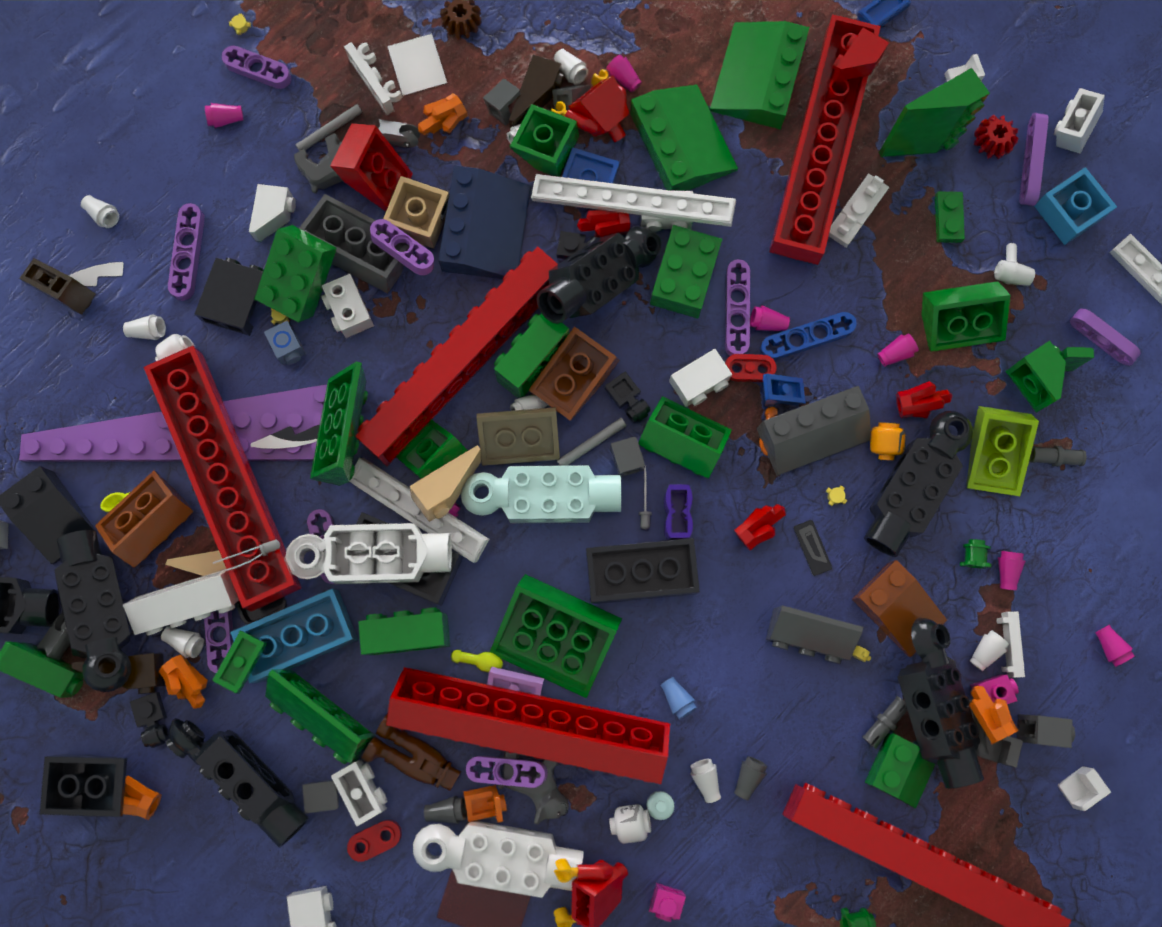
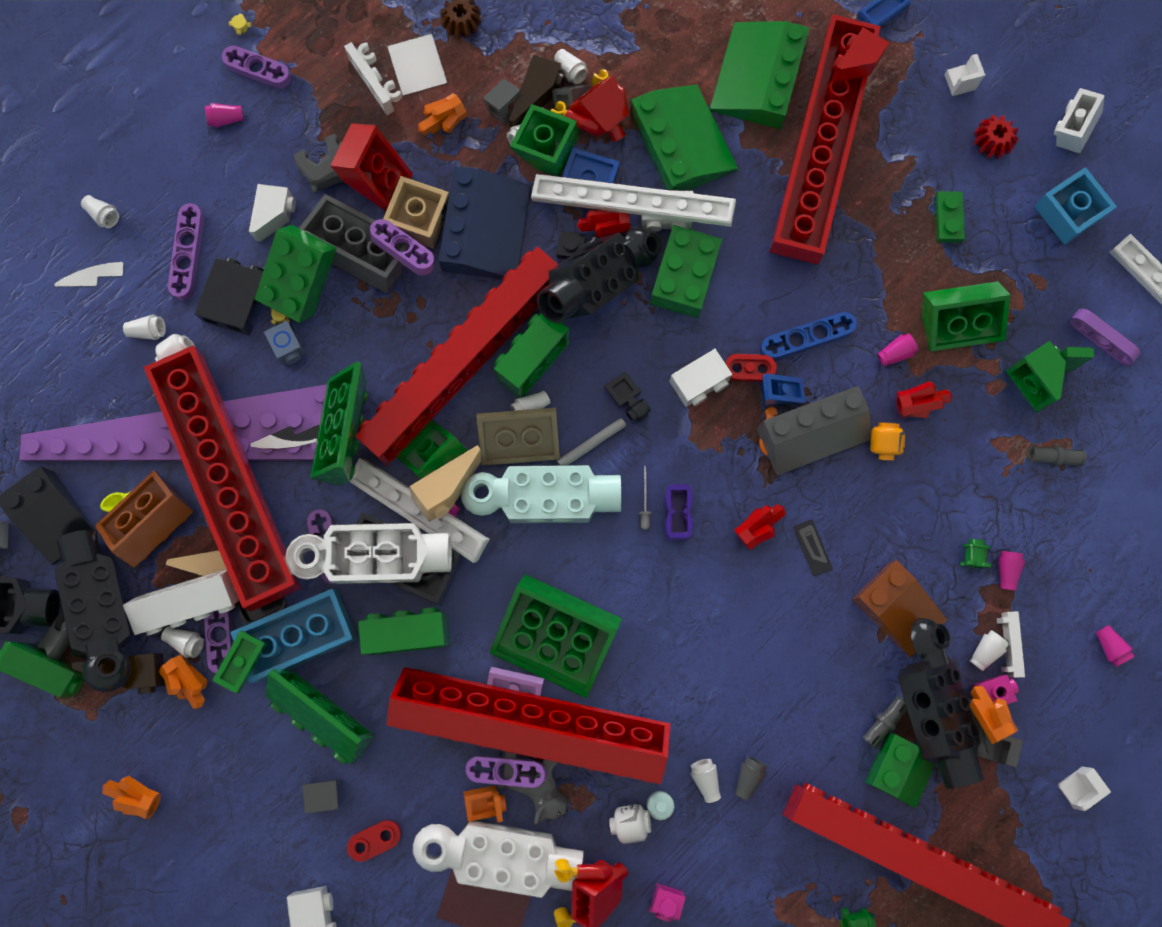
dark brown slope [19,258,96,315] -> none
black slope [39,754,127,817] -> none
black plate [130,692,169,748] -> none
black brick [166,718,309,848] -> none
piece [213,540,280,571] -> none
light grey bar [296,104,363,151] -> none
white brick [321,274,374,338] -> none
white brick [331,760,387,826] -> none
reddish brown piece [361,713,461,791] -> none
dark grey piece [378,119,420,148] -> none
dark grey cone [424,795,467,824] -> none
neon yellow piece [451,650,503,673] -> none
dark orange slope [529,326,620,421] -> none
black brick [586,538,700,604] -> none
dark pink cone [606,54,642,93] -> none
dark grey panel [610,437,645,477] -> none
green slope [638,396,732,479] -> none
medium blue cone [660,677,697,720] -> none
medium lavender beam [725,259,750,356] -> none
dark pink cone [750,305,790,331] -> none
dark grey slope [766,605,863,664] -> none
light yellow piece [826,486,847,506] -> none
white plate [829,173,889,248] -> none
light yellow piece [852,645,871,662] -> none
black brick [864,411,973,557] -> none
green slope [879,68,990,157] -> none
lime slope [966,406,1039,497] -> none
white piece [994,243,1035,286] -> none
dark grey brick [1017,714,1075,748] -> none
medium lavender beam [1019,113,1048,206] -> none

